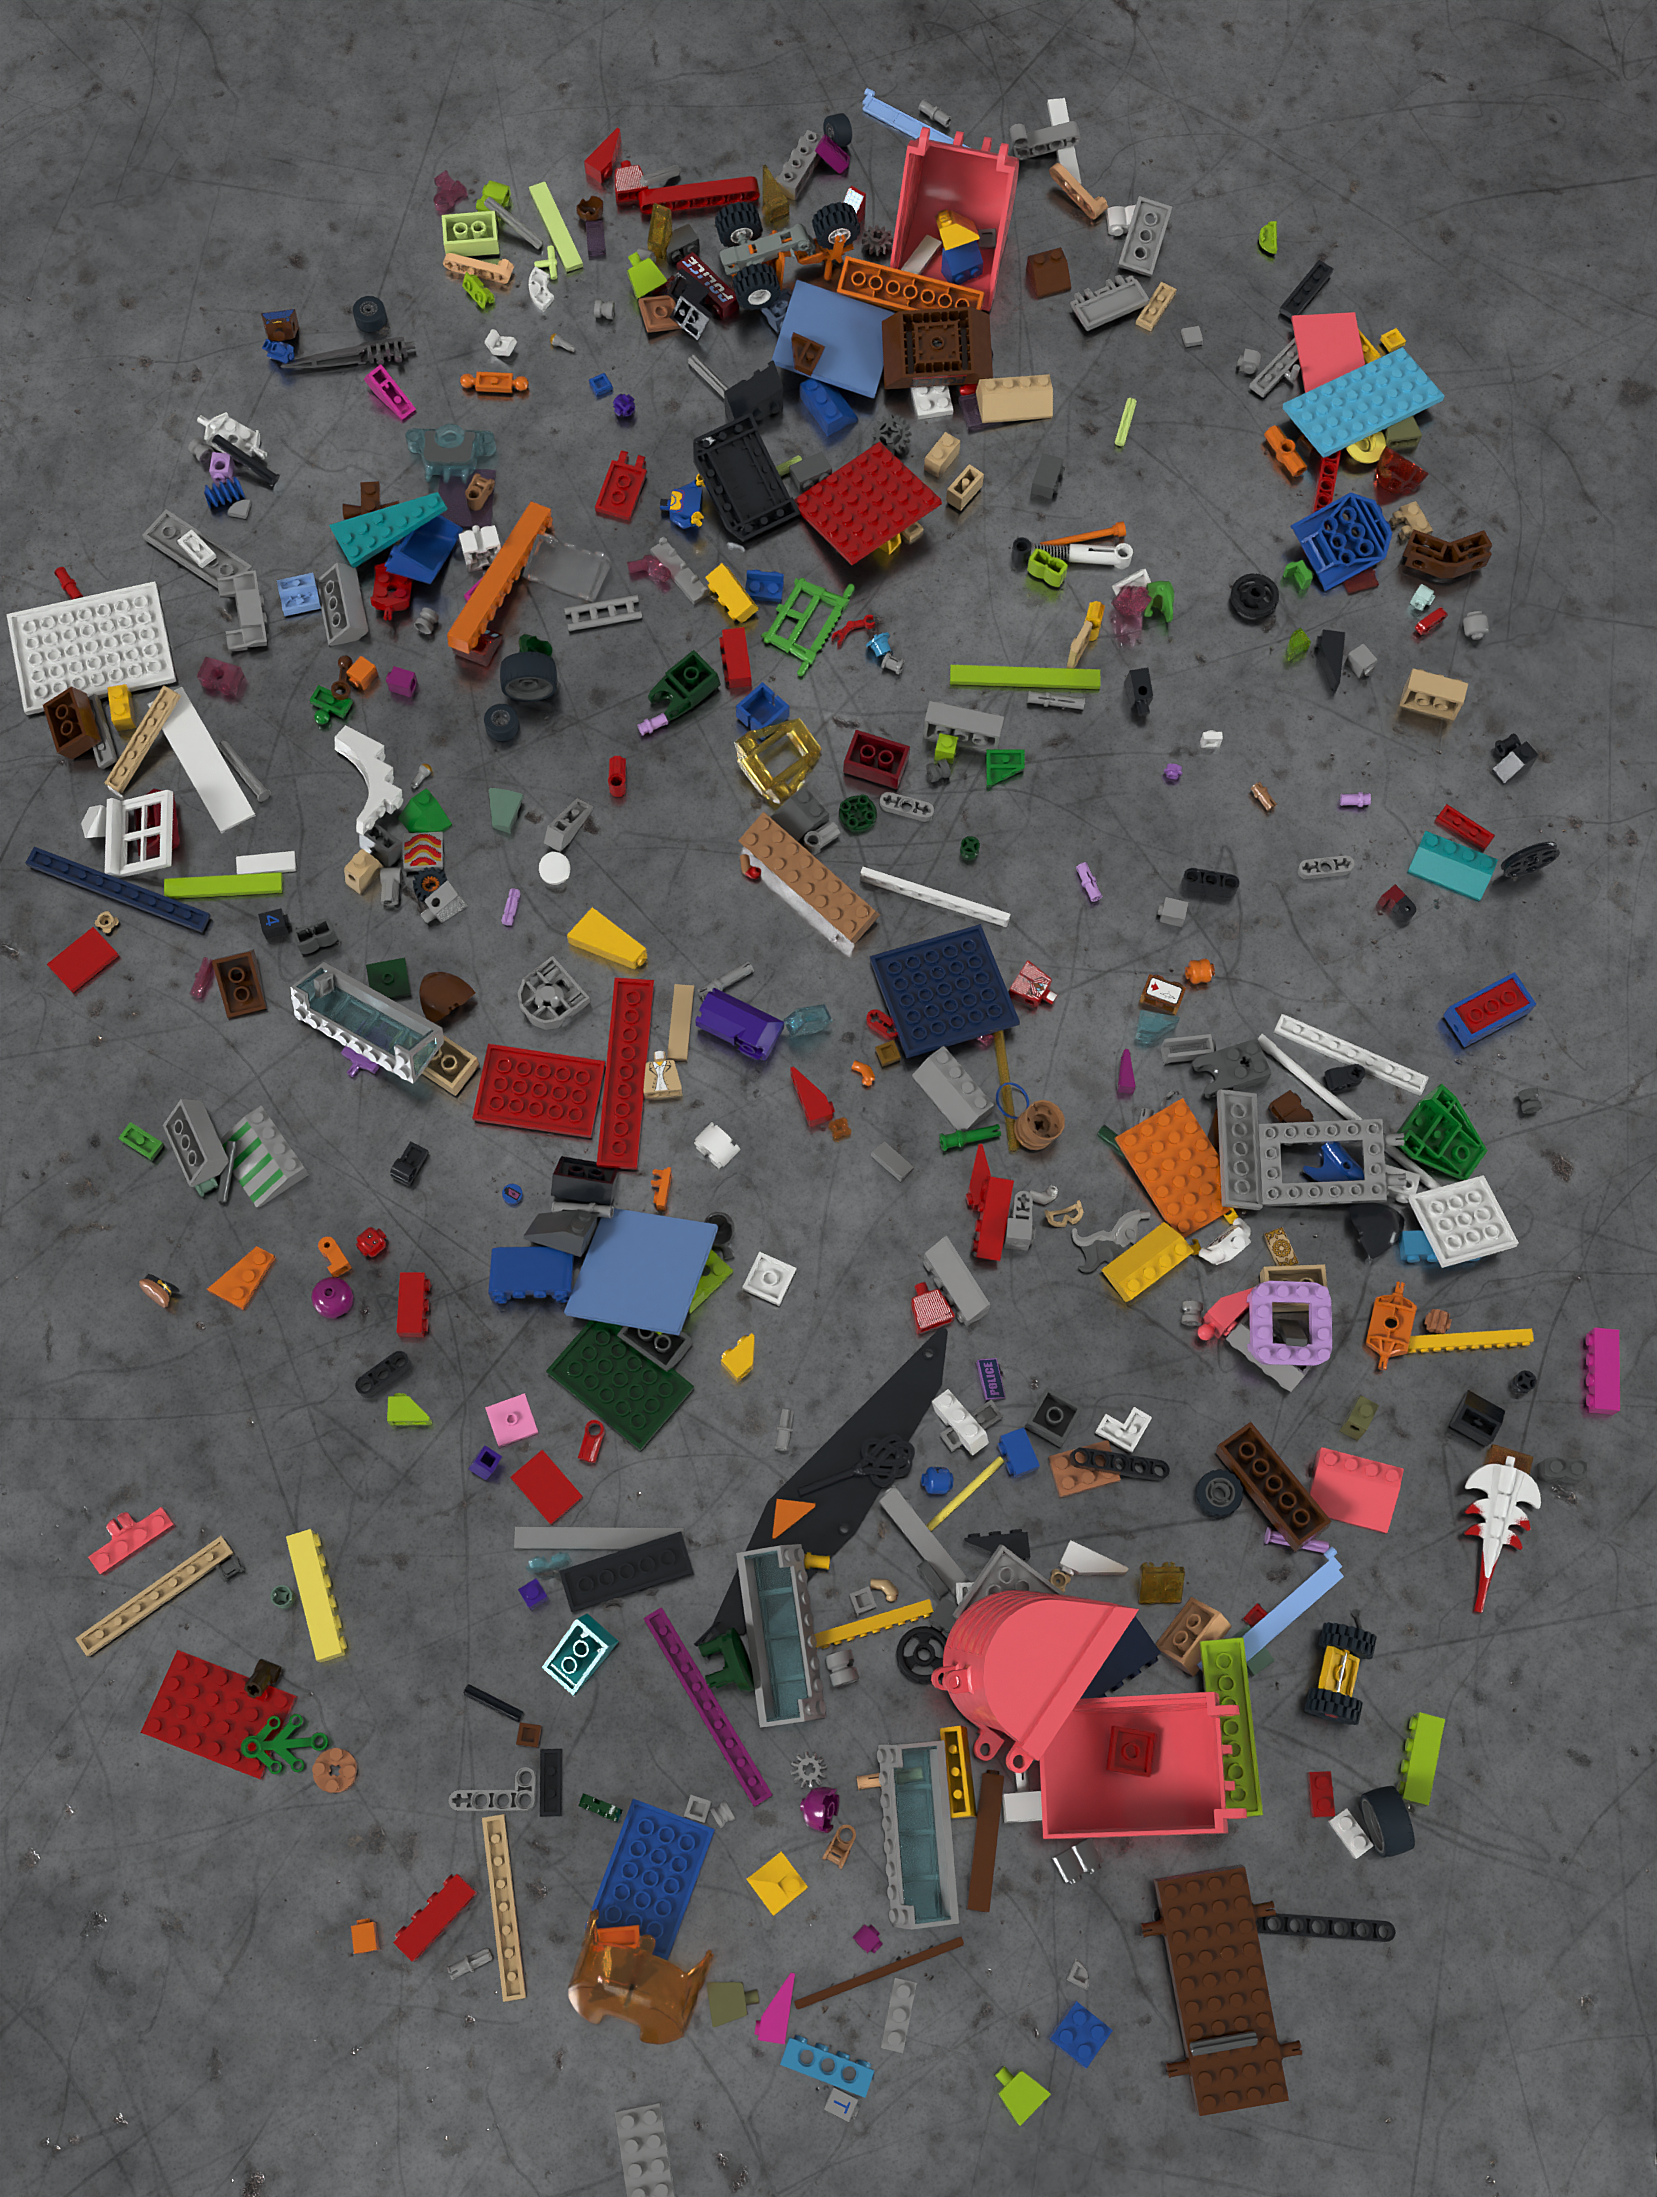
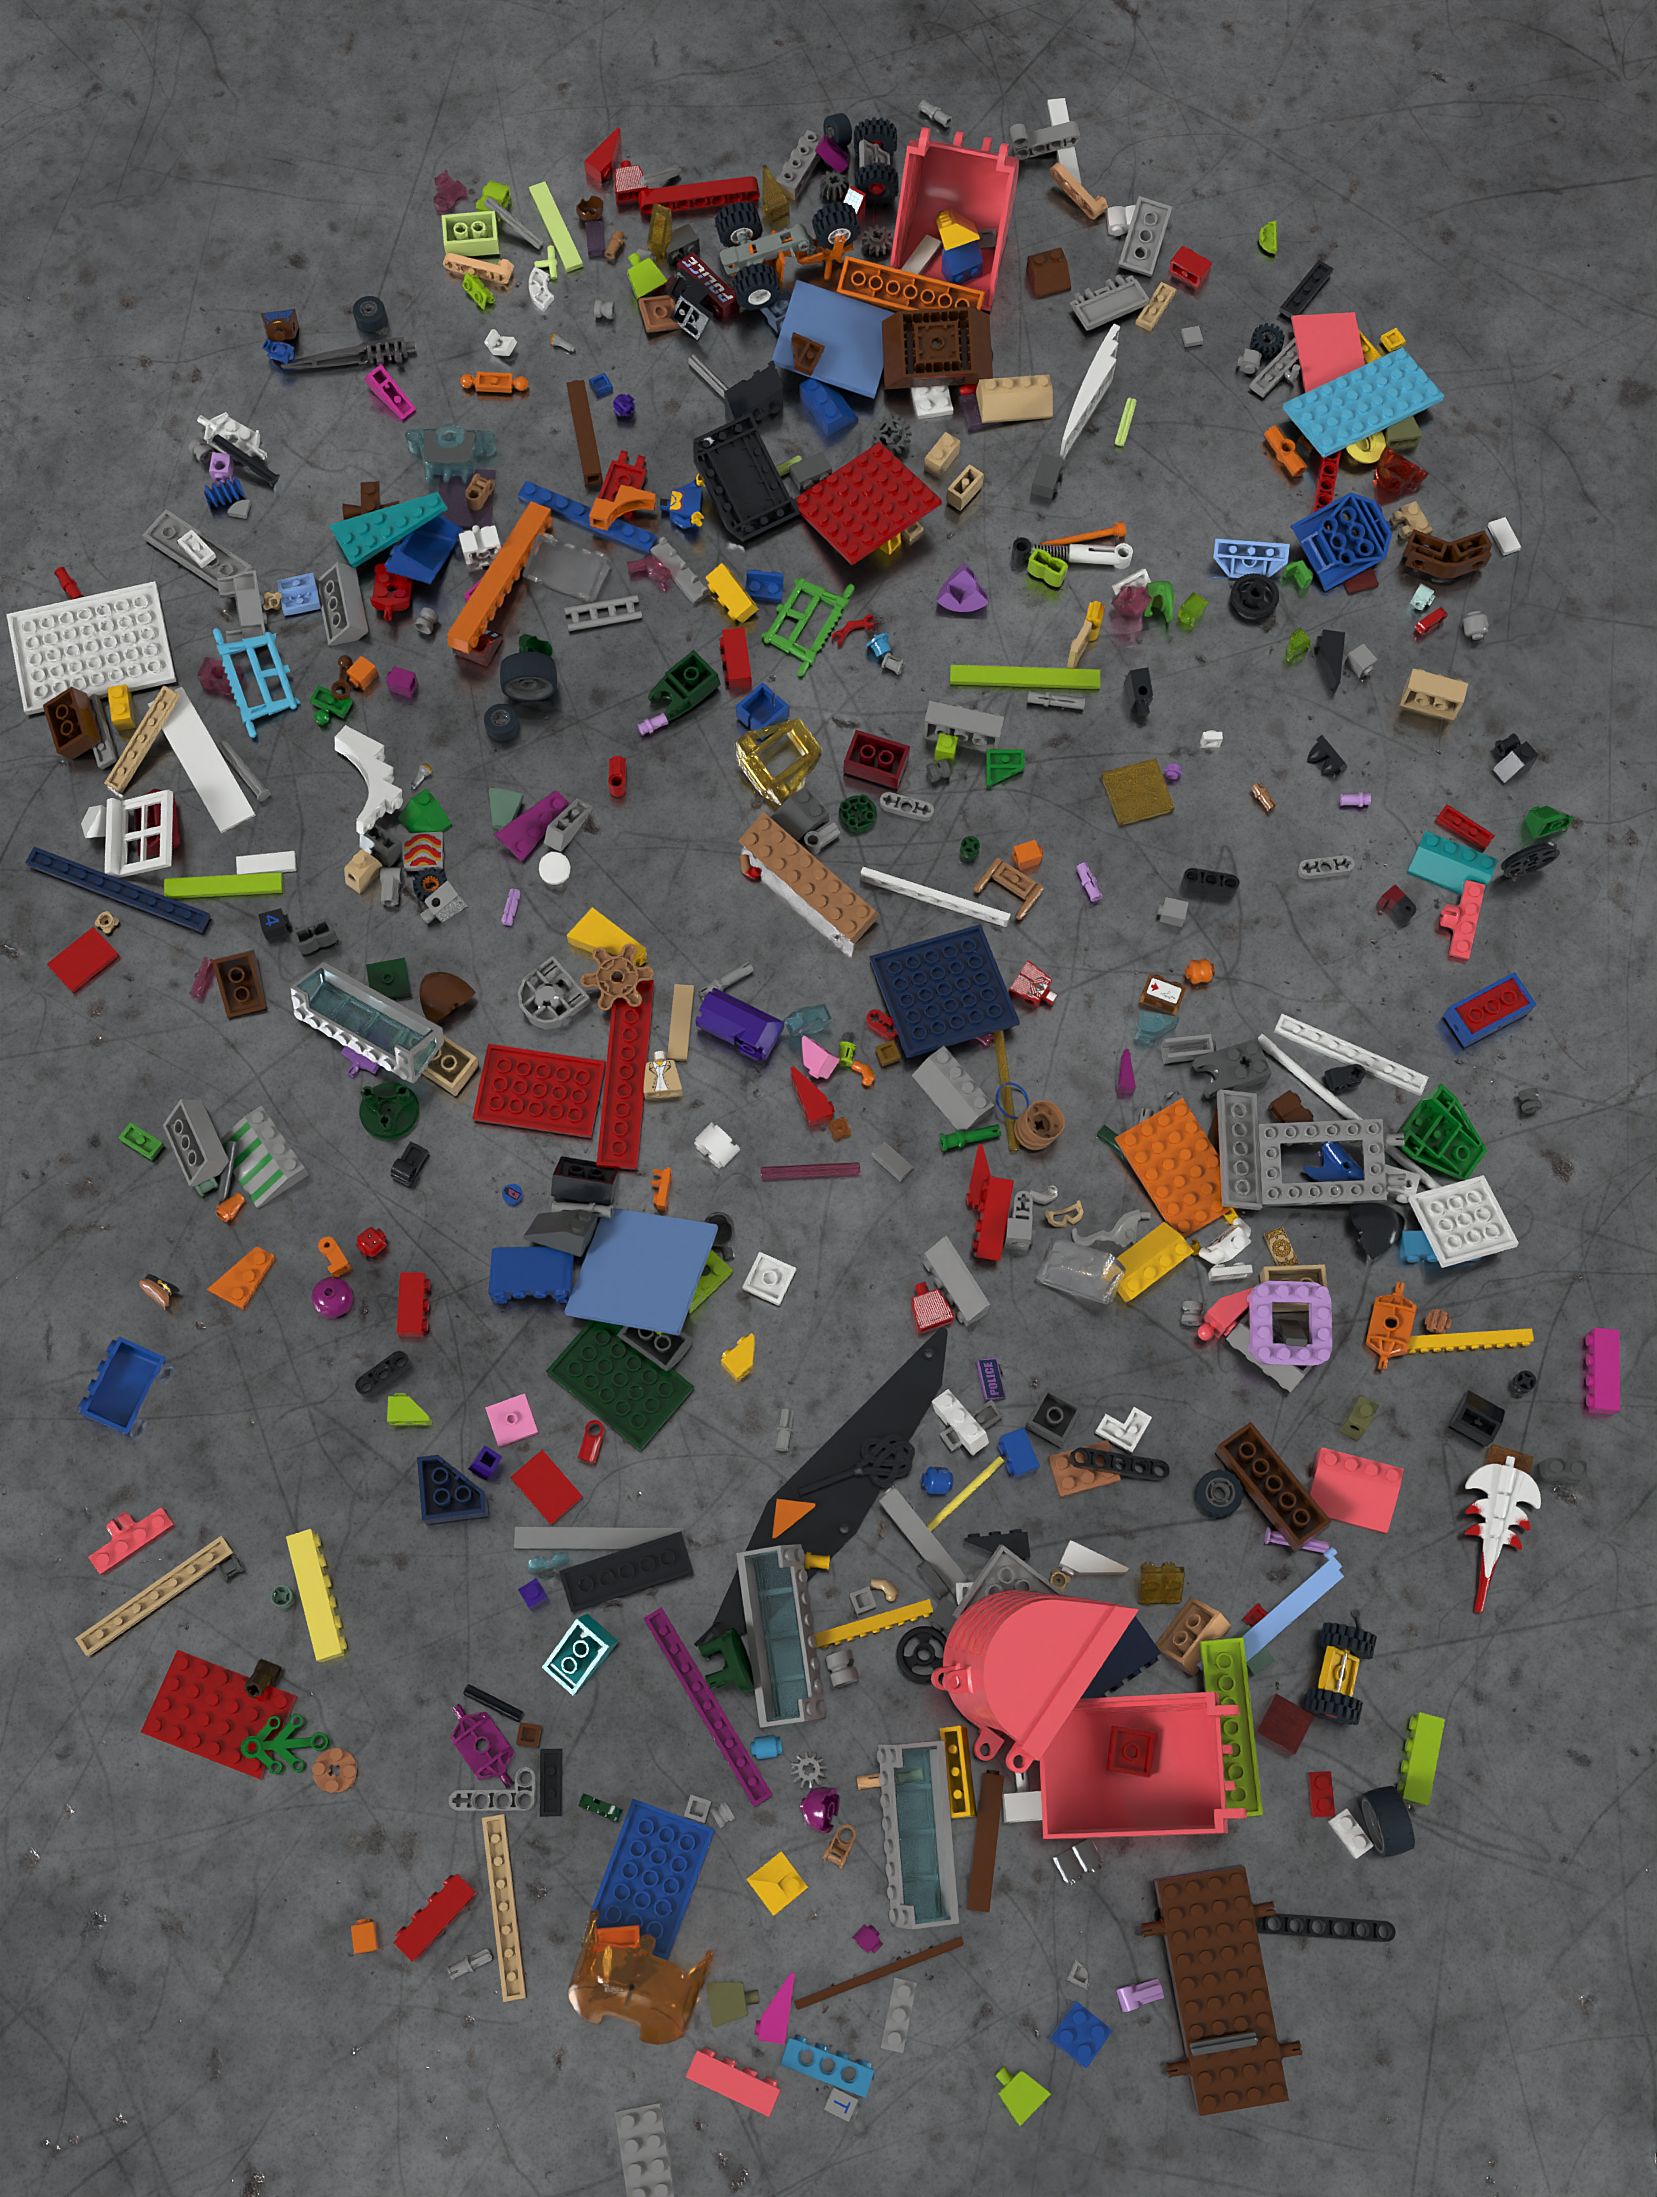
light grey tile [314,971,334,998] -> none
light blue piece [863,88,970,148] -> none
none -> blue windscreen [77,1336,166,1434]
none -> medium azure piece [213,628,300,738]
none -> orange cone [215,1192,245,1222]
none -> tan plate [263,591,282,610]
none -> dark green piece [359,1082,420,1141]
none -> dark blue brick [417,1455,489,1524]
none -> magenta plate [450,1704,515,1789]
none -> magenta wing [493,790,570,861]
none -> blue plate [518,481,658,554]
none -> reddish brown brick [566,380,603,485]
none -> medium nougat plate [580,943,654,1011]
none -> orange arch [589,485,657,531]
none -> medium nougat pin [604,230,625,259]
none -> coral brick [686,2047,781,2117]
none -> dark azure brick [750,1735,782,1759]
none -> clear pink axle [761,1162,860,1179]
none -> bright pink slope [802,1035,840,1079]
none -> dark grey gear [820,170,849,201]
none -> lime bush [837,1041,857,1067]
none -> black plate [853,117,899,206]
none -> medium lavender brick [936,562,989,612]
none -> medium nougat plate [973,857,1044,920]
none -> orange brick [1012,840,1043,871]
none -> clear windscreen [1035,1237,1126,1306]
none -> white slope [1059,324,1120,459]
none -> clear yellow plate [1101,758,1175,825]
none -> lavender piece [1116,1978,1164,2012]
none -> red brick [1169,245,1212,288]
none -> clear neon green brick [1178,592,1208,626]
none -> white plate [1208,1263,1253,1281]
none -> light blue wedge [1213,539,1290,578]
none -> black bush [1250,323,1285,359]
none -> clear red brick [1254,1693,1315,1756]
none -> black tile [1307,735,1347,774]
none -> coral plate [1440,880,1485,960]
none -> white tile [1487,517,1521,556]
none -> green slope [1524,806,1574,839]

